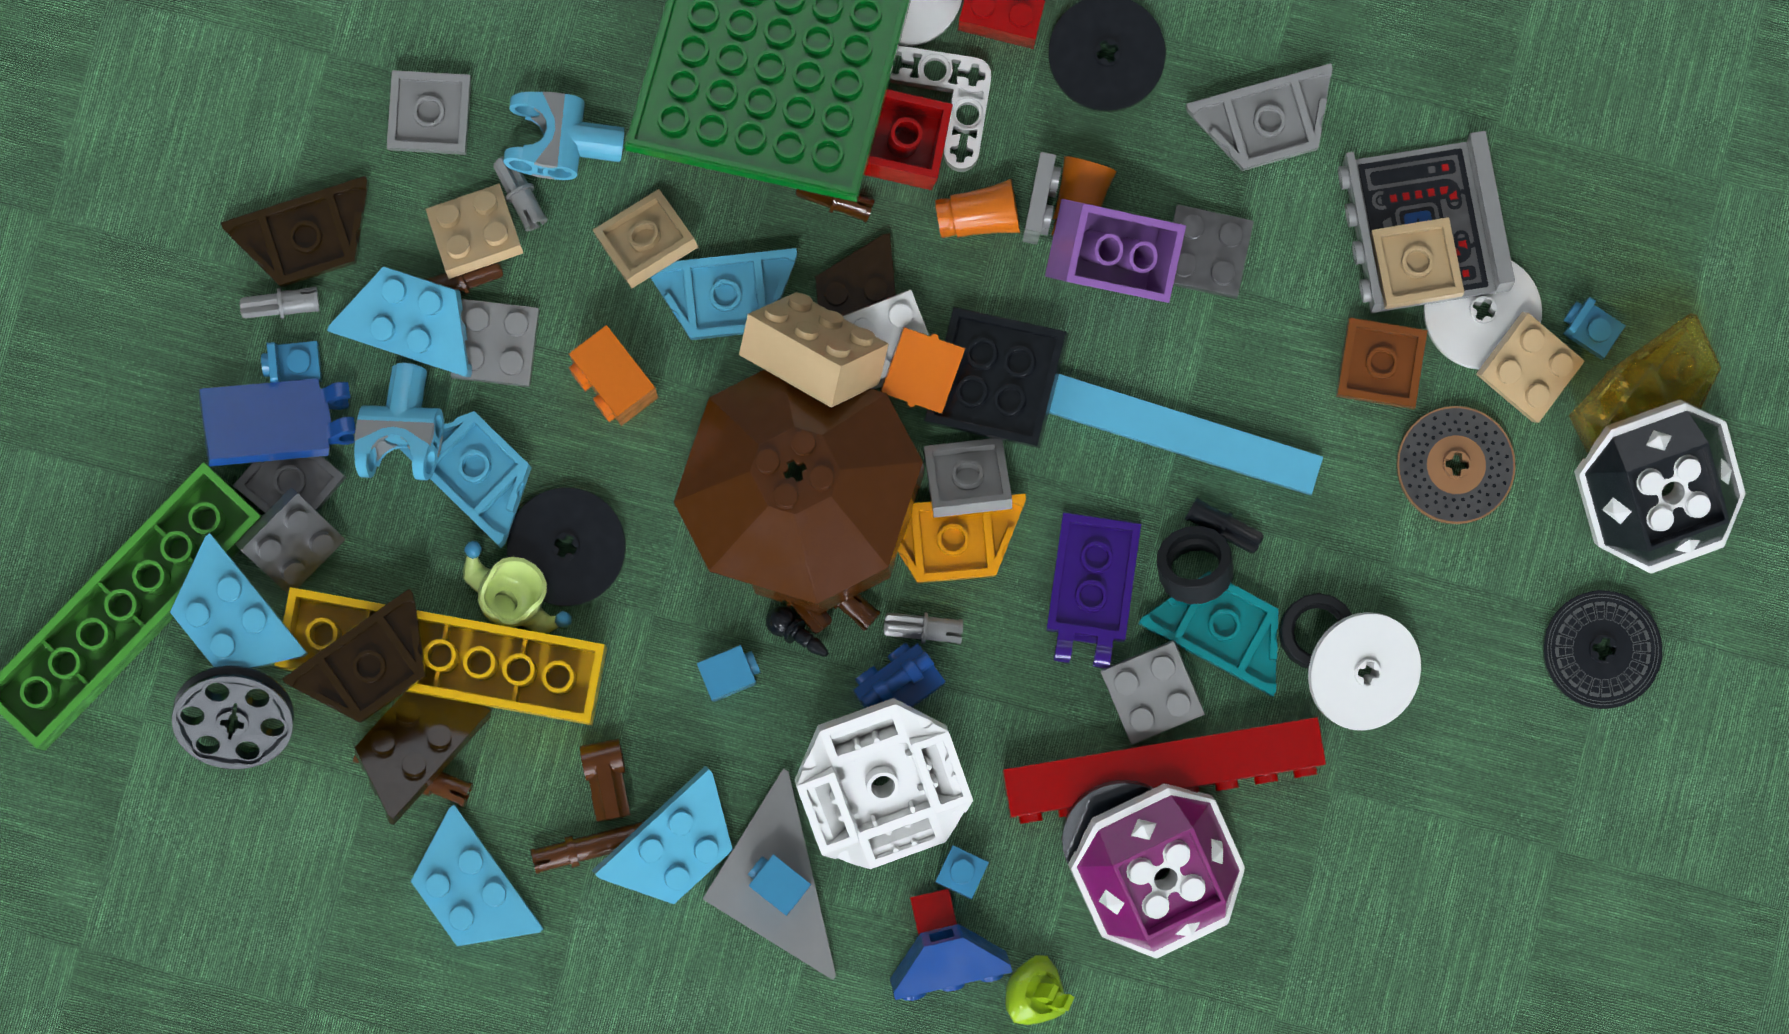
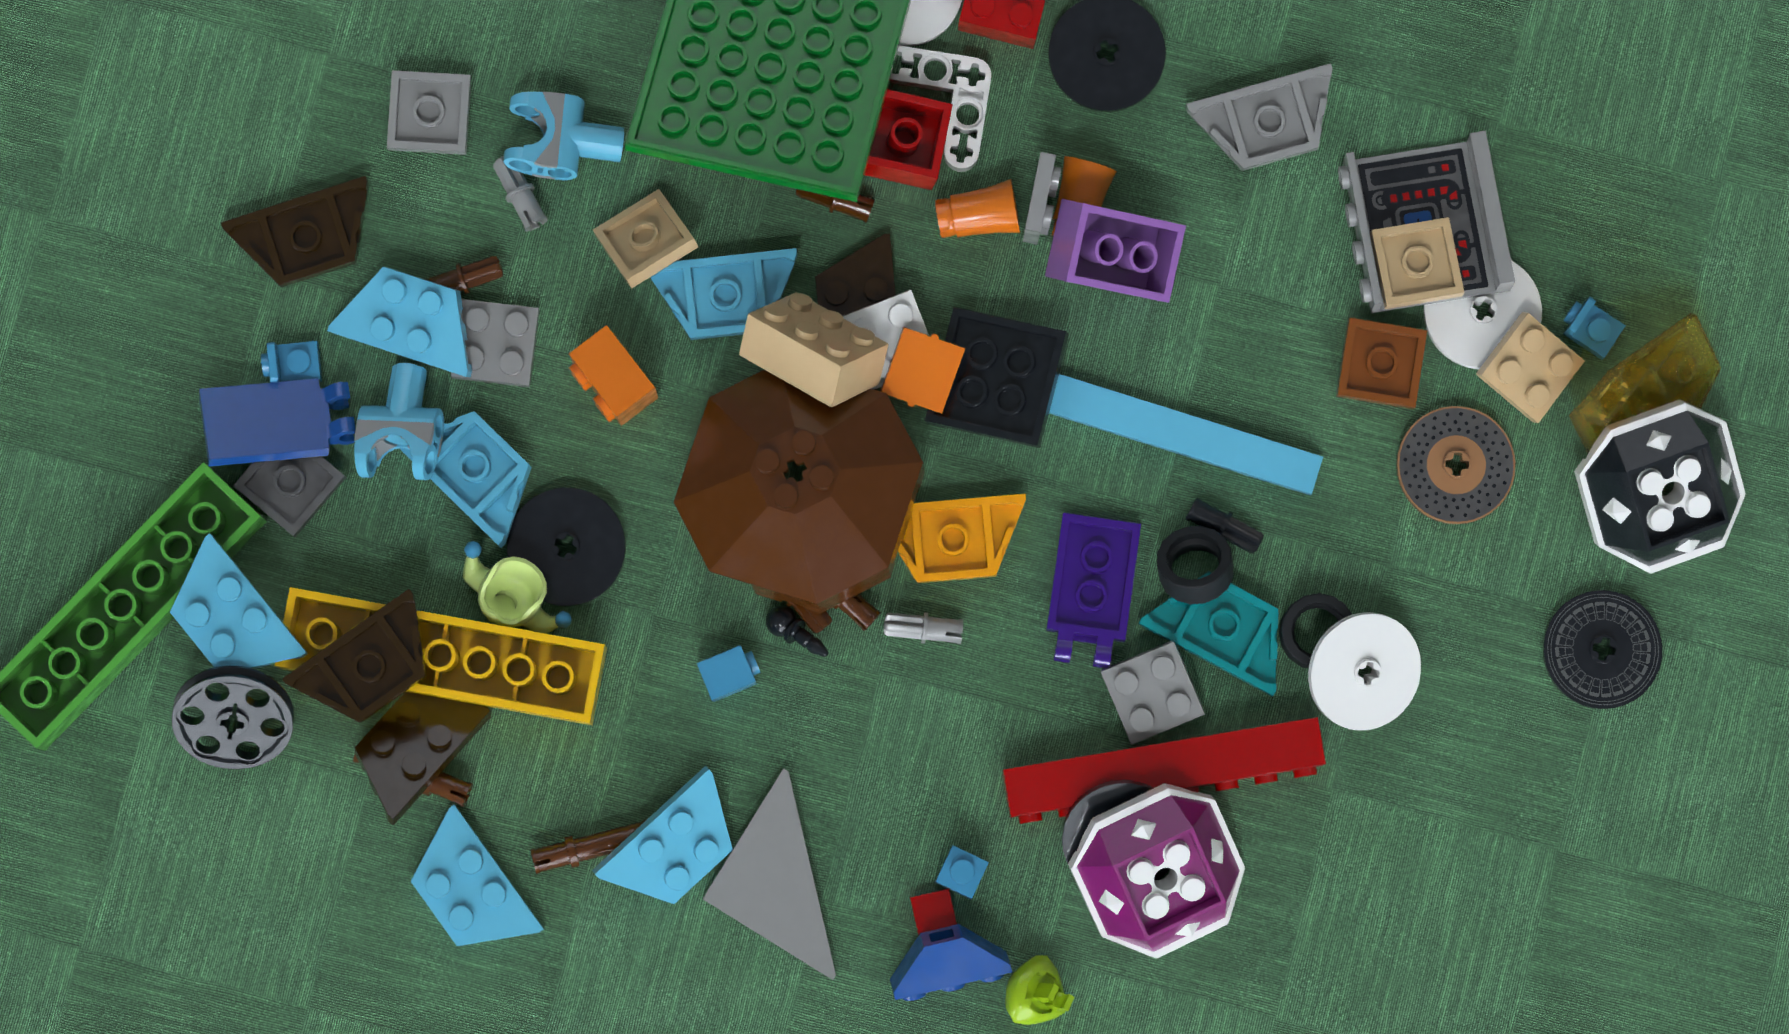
flat silver plate [235,487,346,594] -> none
light grey axle [239,286,320,319] -> none
tan plate [425,183,523,279] -> none
reddish brown piece [579,738,631,822] -> none
dark azure brick [748,854,811,916] -> none
white piece [795,698,973,869] -> none
blue brick [853,643,945,708] -> none
light grey plate [924,438,1012,518] -> none
flat silver plate [1173,204,1254,299] -> none

